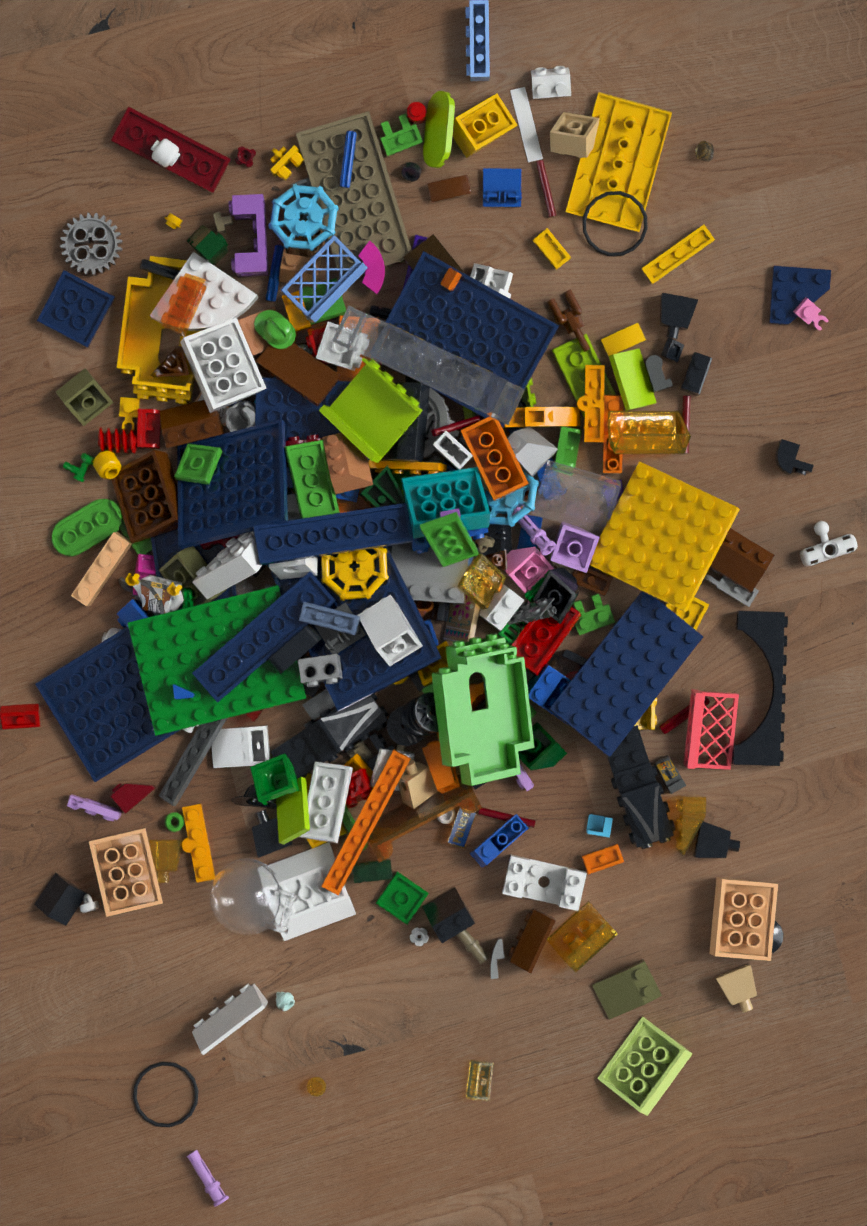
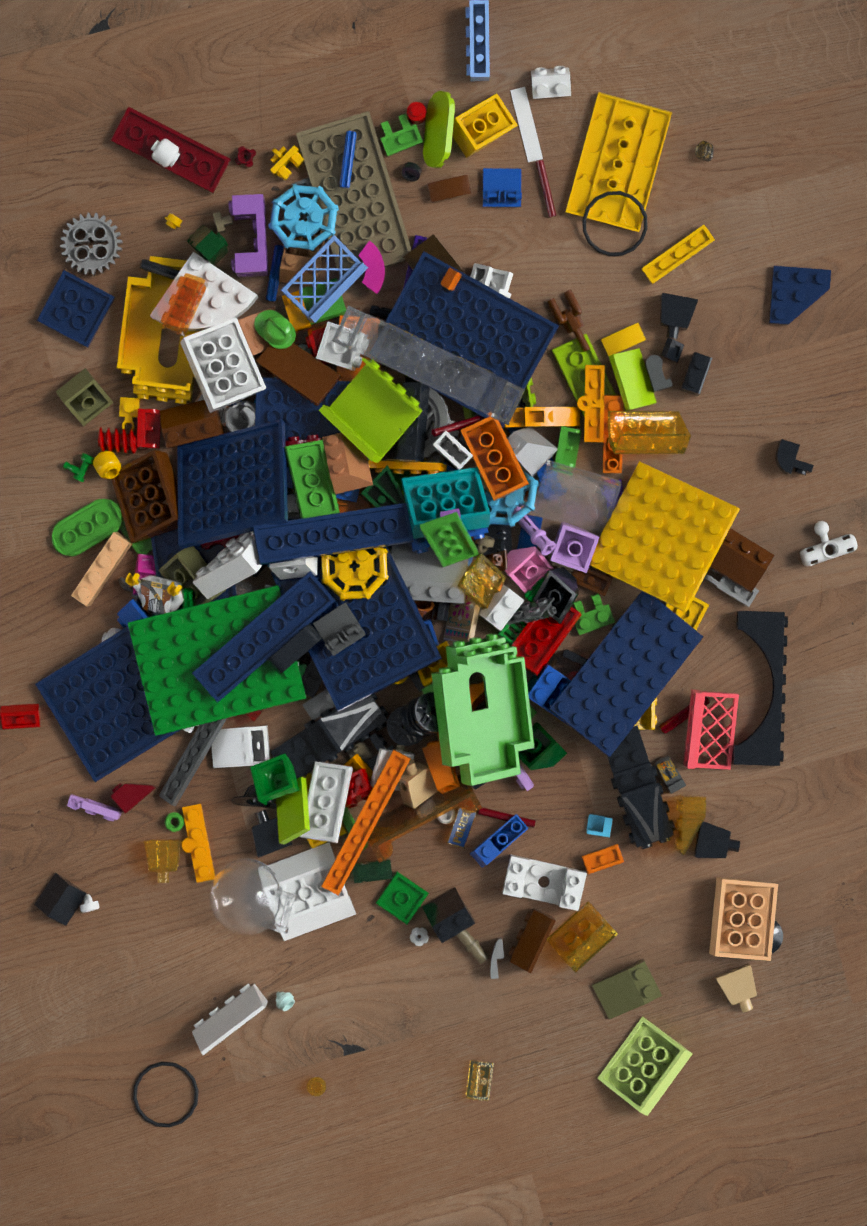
light nougat slope [89,828,163,917] -> none
reddish brown slope [151,346,189,378] -> none
blue slope [173,684,195,699] -> none
bright green tile [174,443,222,485] -> none
lavender pin [186,1150,229,1207] -> none
light grey brick [298,654,343,687] -> none
sand blue tile [299,602,360,635] -> none
white slope [357,595,423,666] -> none
yellow plate [532,228,571,270] -> none
tan slope [550,112,599,158] -> none
dark red bar [681,395,691,453] -> none
bright pink plate [793,297,828,330] -> none

